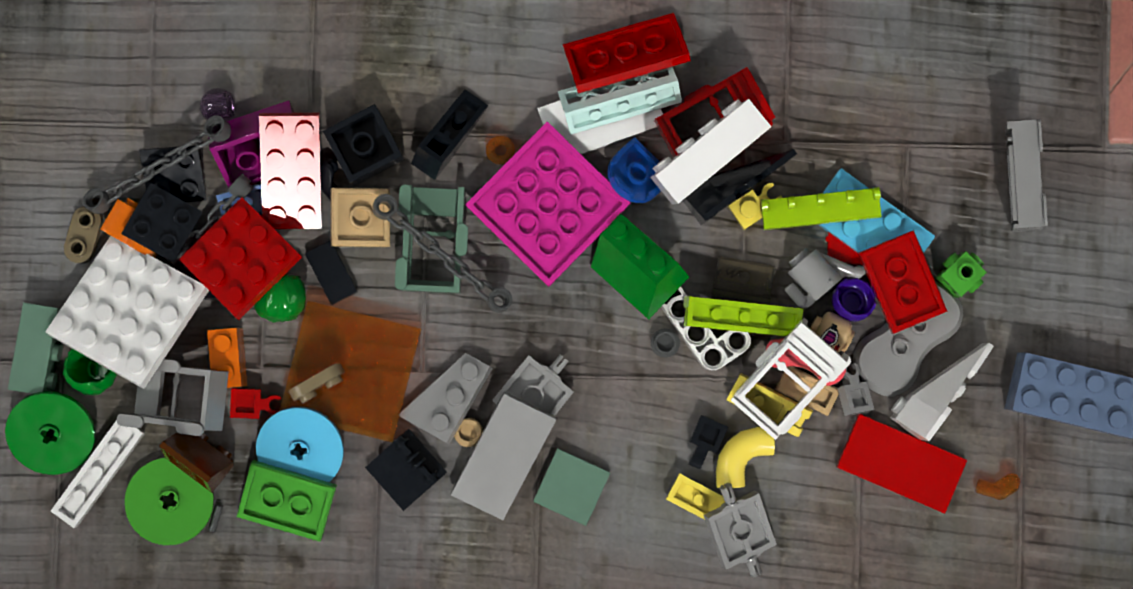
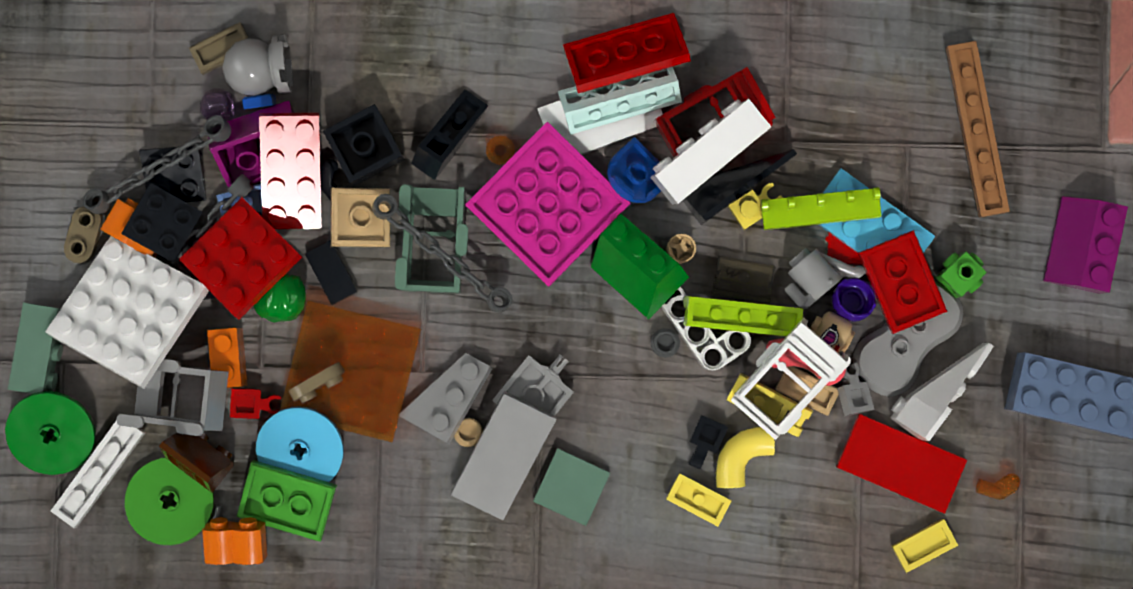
green hair [63,349,117,395] -> none
black hinge [365,429,447,511] -> none
light grey plate [703,483,777,577] -> none
light grey piece [1005,119,1048,232] -> none
none -> dark tan tile [189,22,249,75]
none -> orange brick [202,517,267,565]
none -> light grey tile [223,34,293,96]
none -> blue tile [242,93,276,109]
none -> tan wheel [666,234,696,264]
none -> light yellow tile [891,519,958,573]
none -> medium nougat plate [946,41,1010,218]
none -> magenta slope [1043,196,1128,294]

